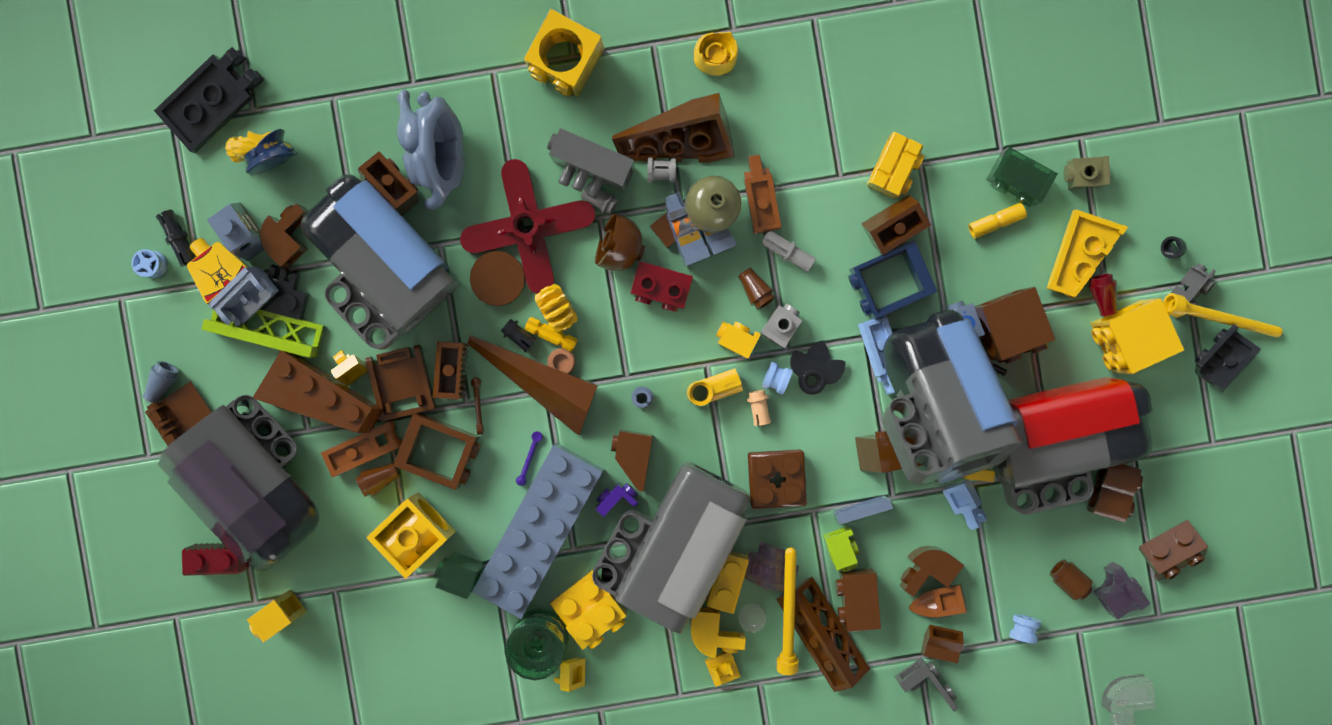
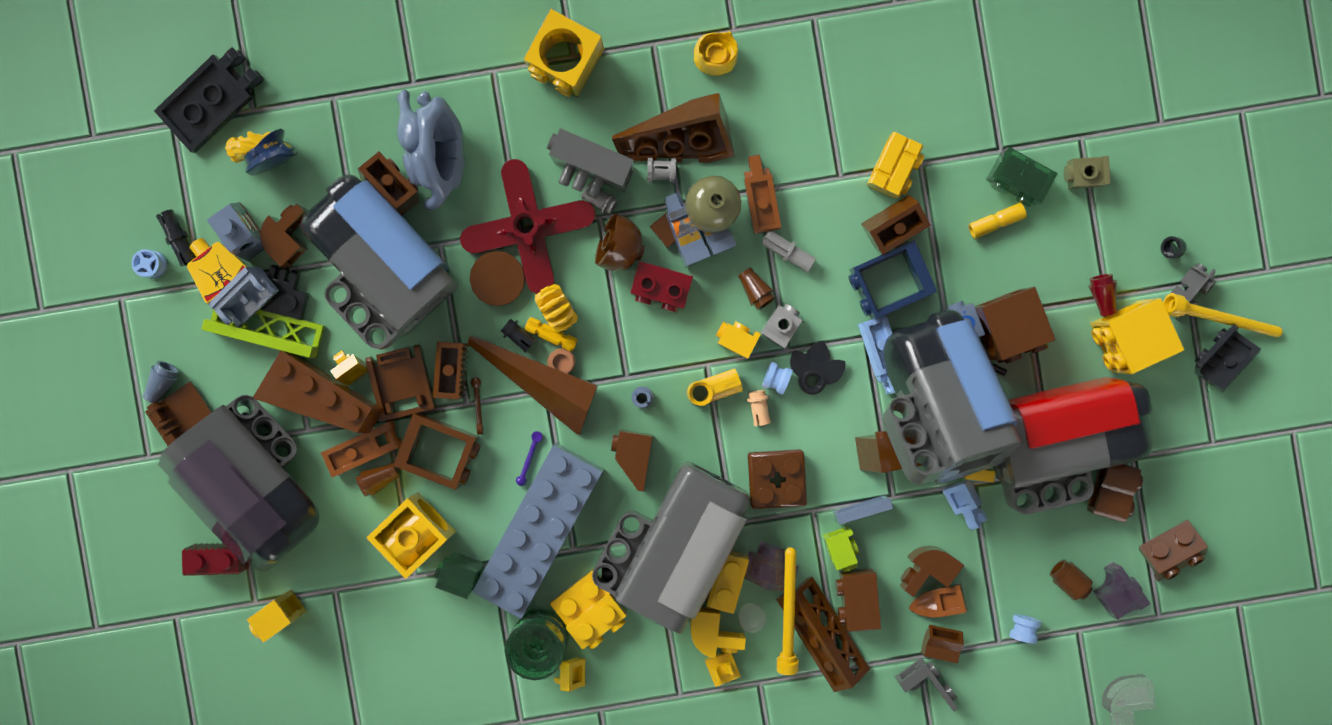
dark purple bracket [596,482,639,517] -> none
yellow wing [1046,209,1128,298] -> none

